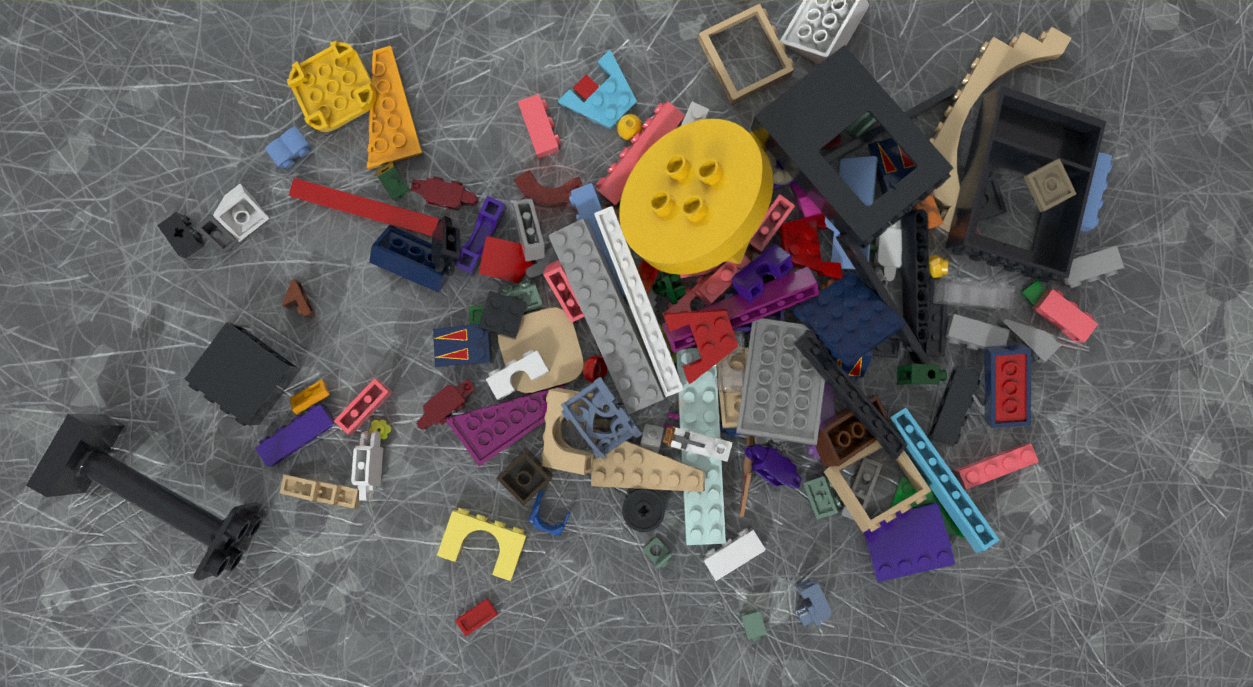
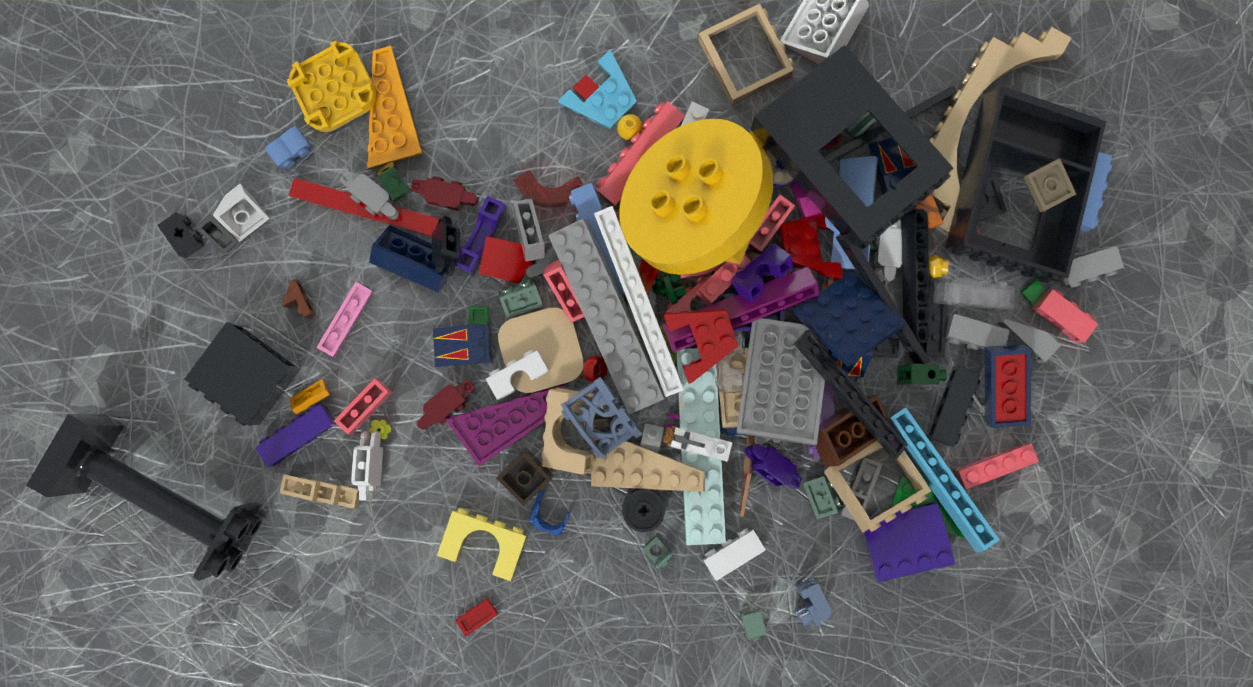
black plate [478,291,527,340] -> none
coral brick [518,94,561,159] -> none
none -> bright pink plate [316,282,374,357]
none -> light grey hinge [340,171,399,220]

